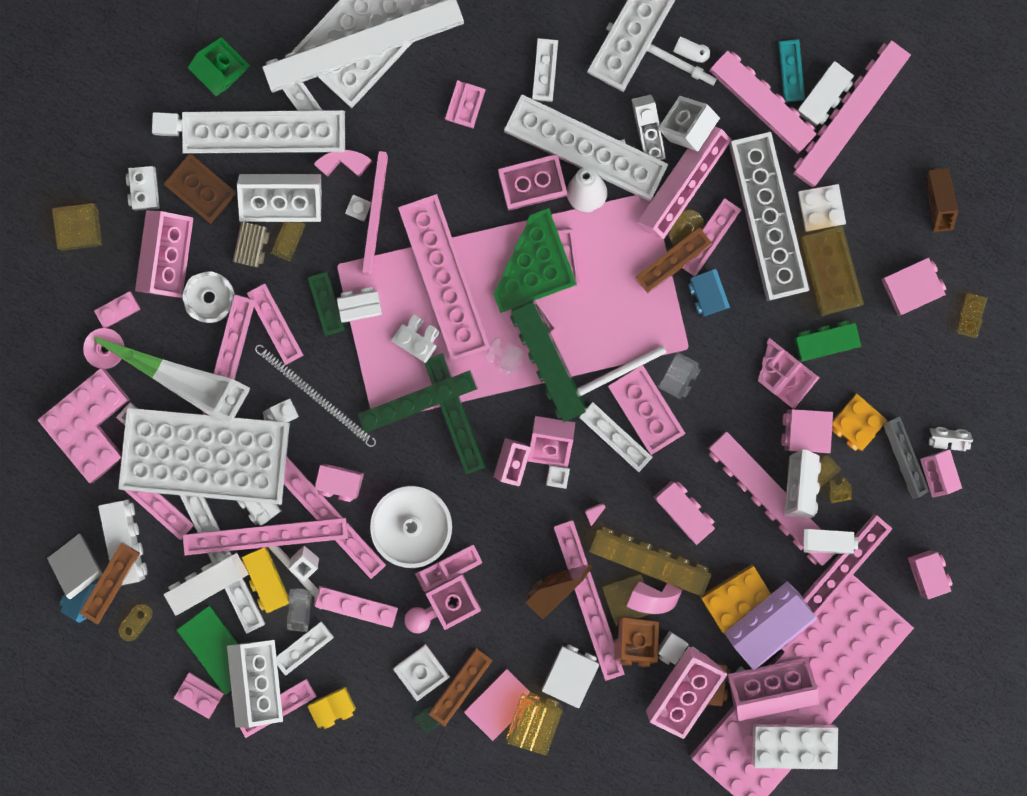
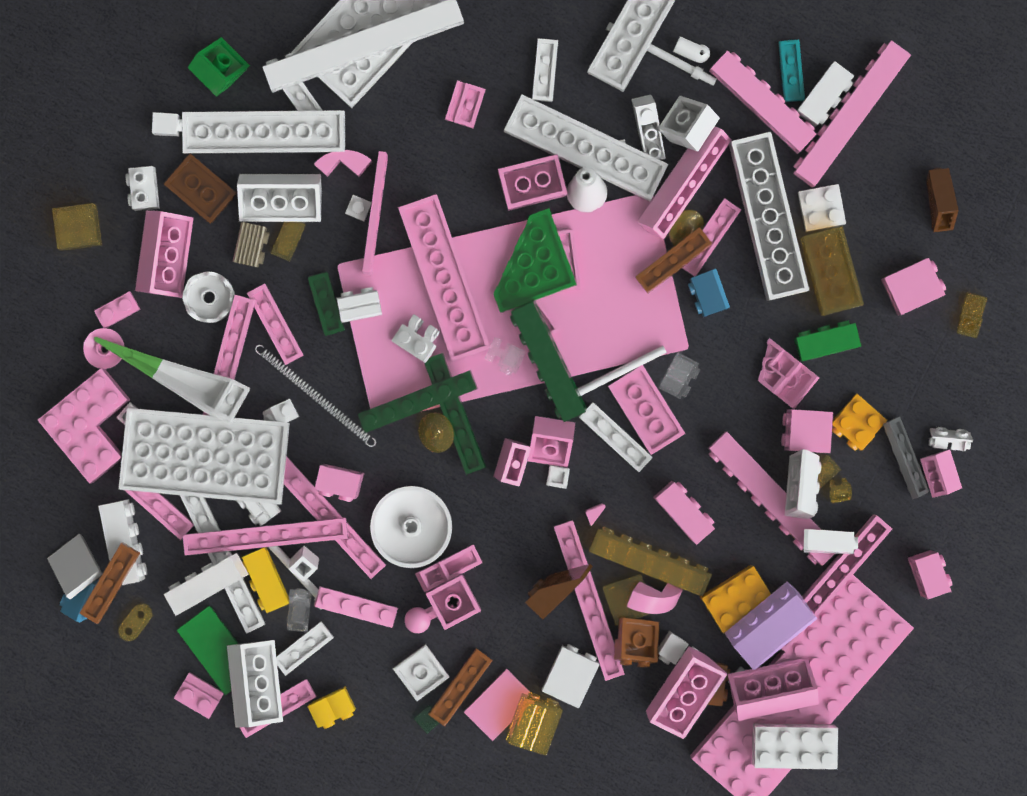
none -> clear yellow dish [418,412,454,453]

